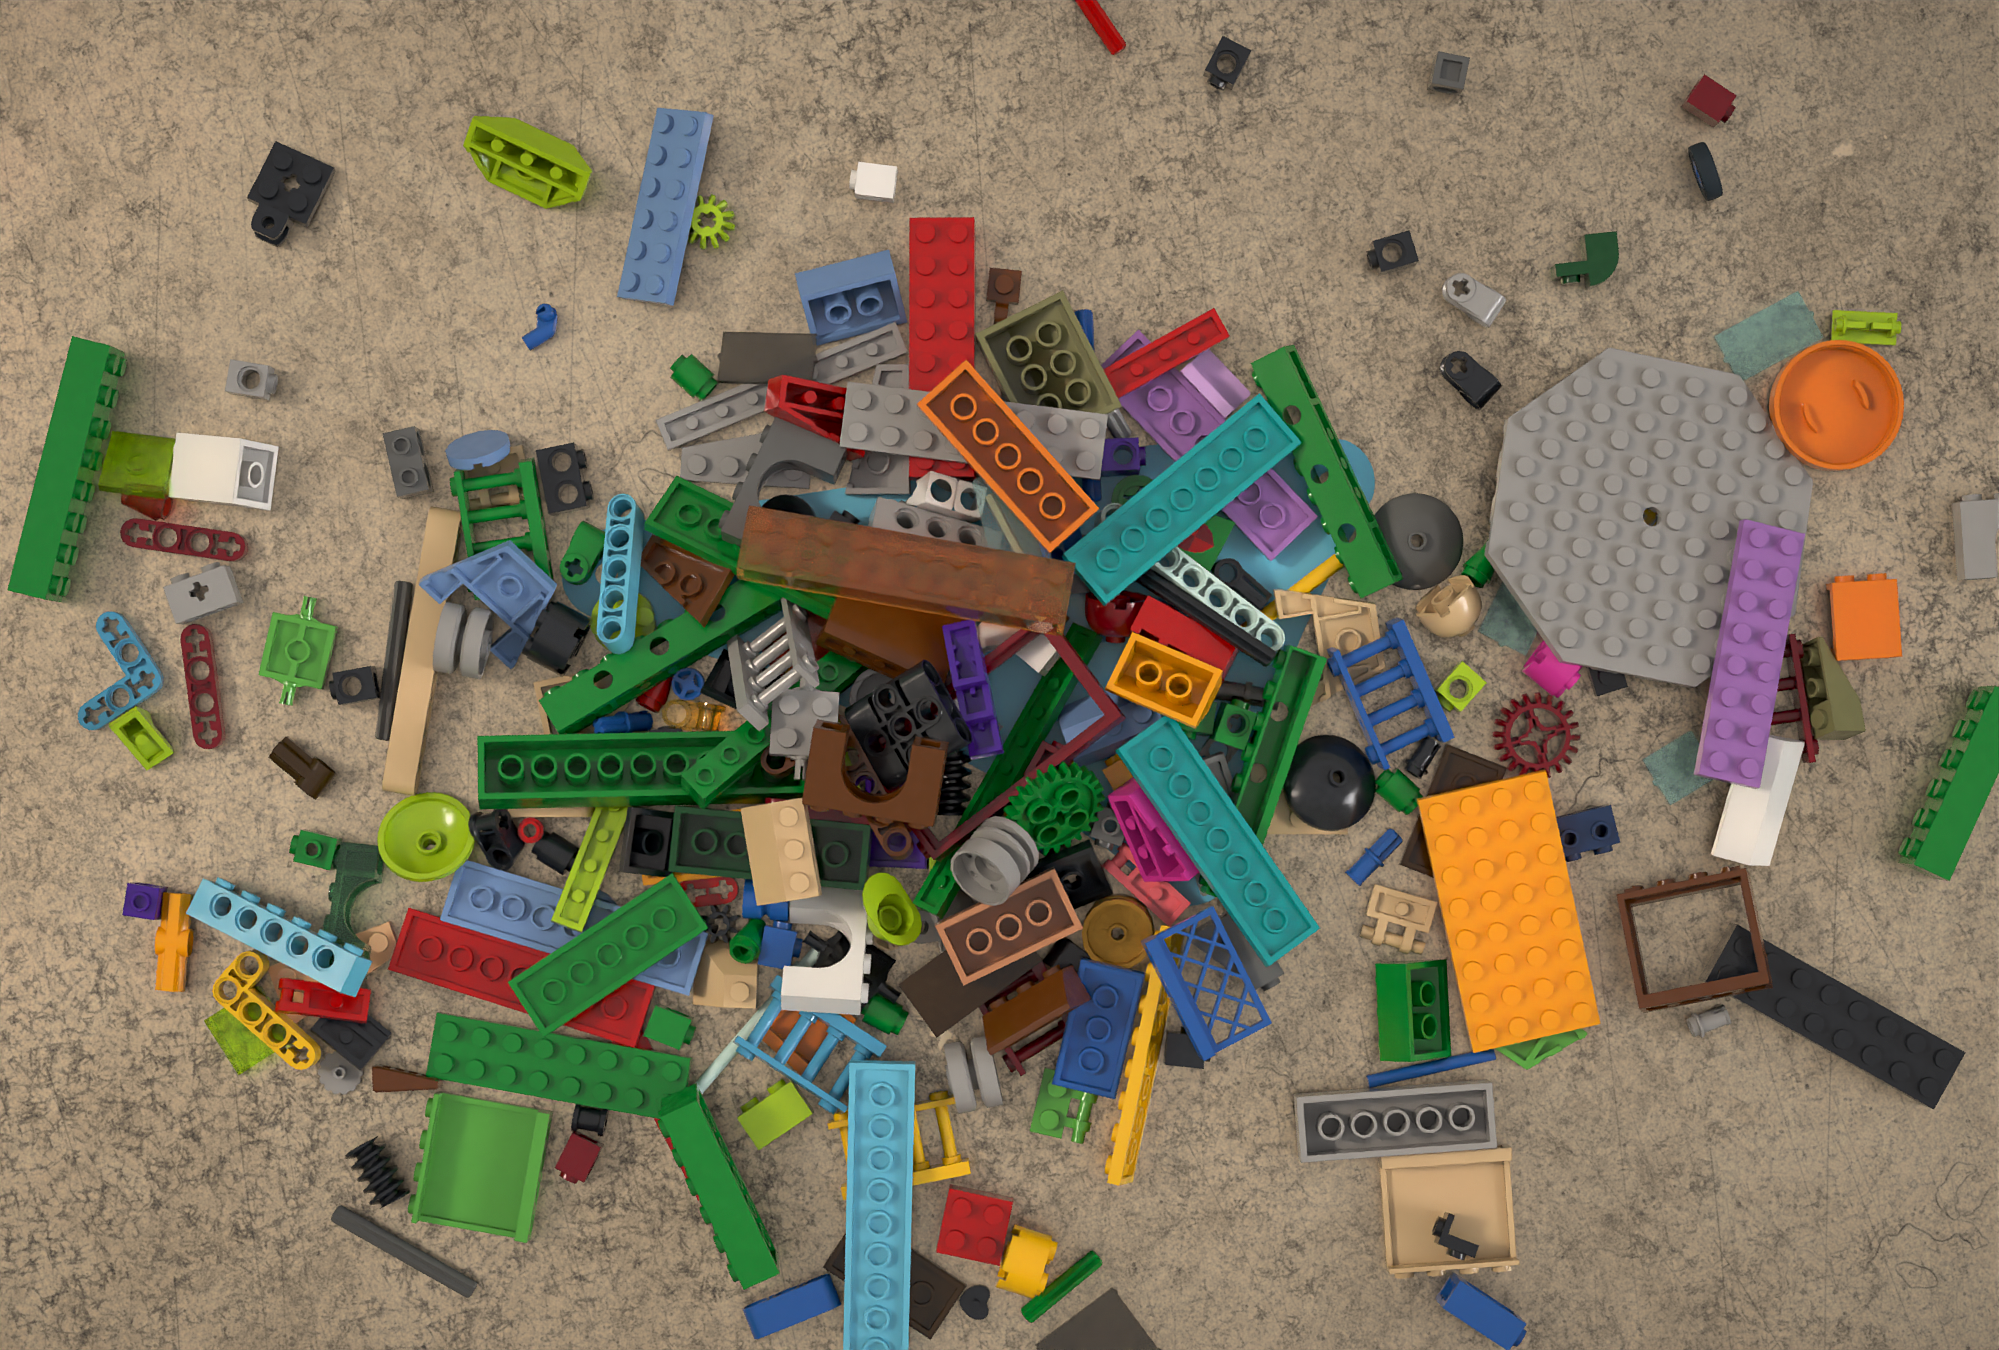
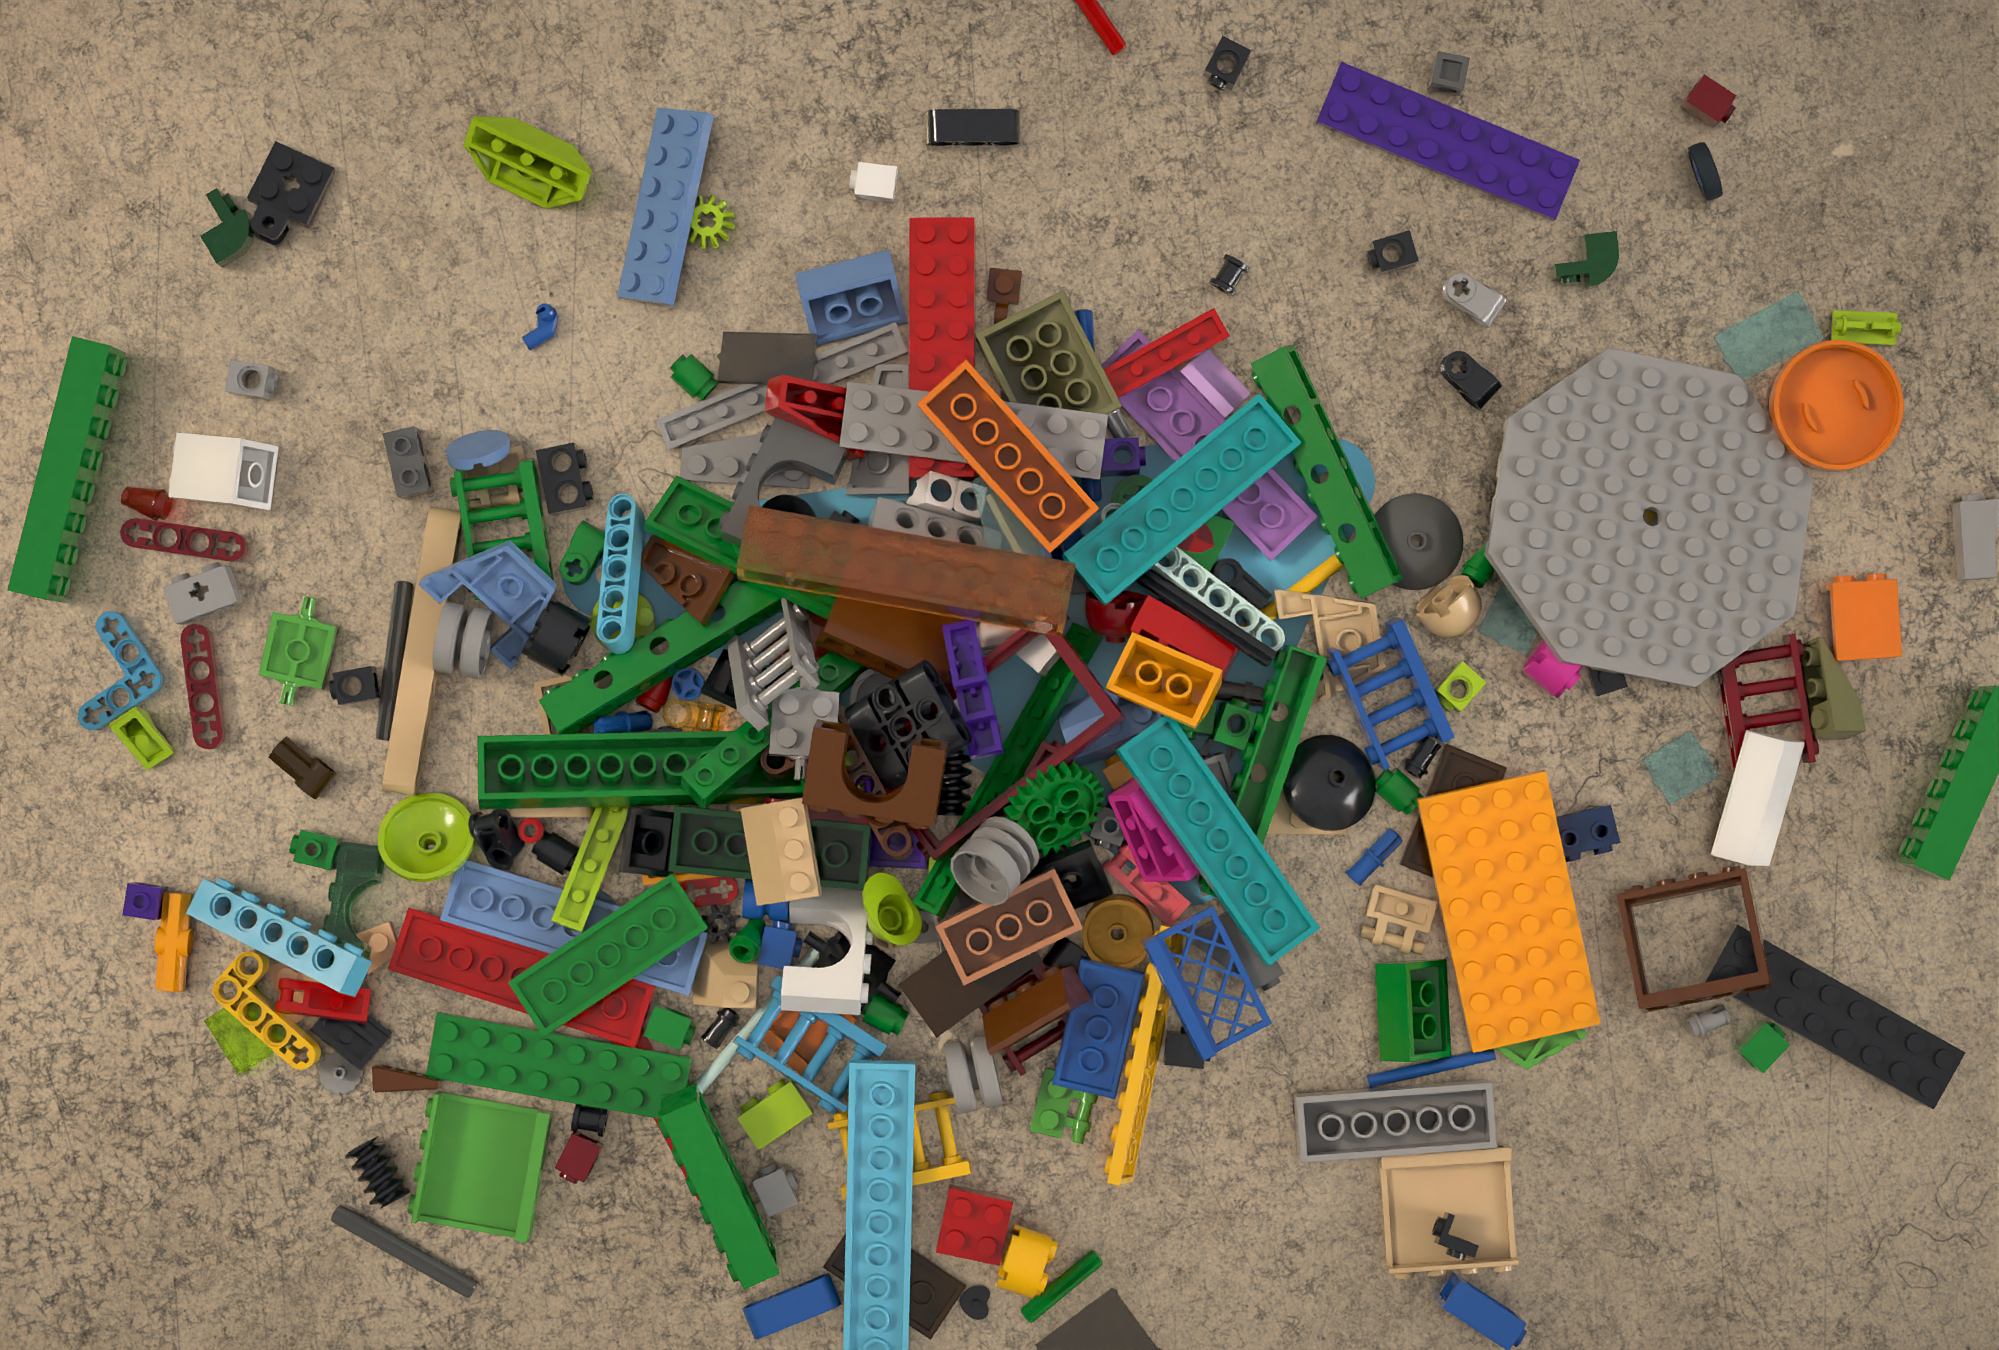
clear neon green tile [98,431,176,499] -> none
dark red gear [1491,692,1580,778] -> none
medium lavender plate [1694,519,1805,789] -> none
none -> dark green brick [200,188,255,267]
none -> black pin [701,1008,740,1049]
none -> light grey brick [752,1163,800,1218]
none -> black beam [926,109,1020,146]
none -> black bush [1209,254,1250,297]
none -> dark purple plate [1316,62,1580,221]
none -> green brick [1734,1021,1790,1074]

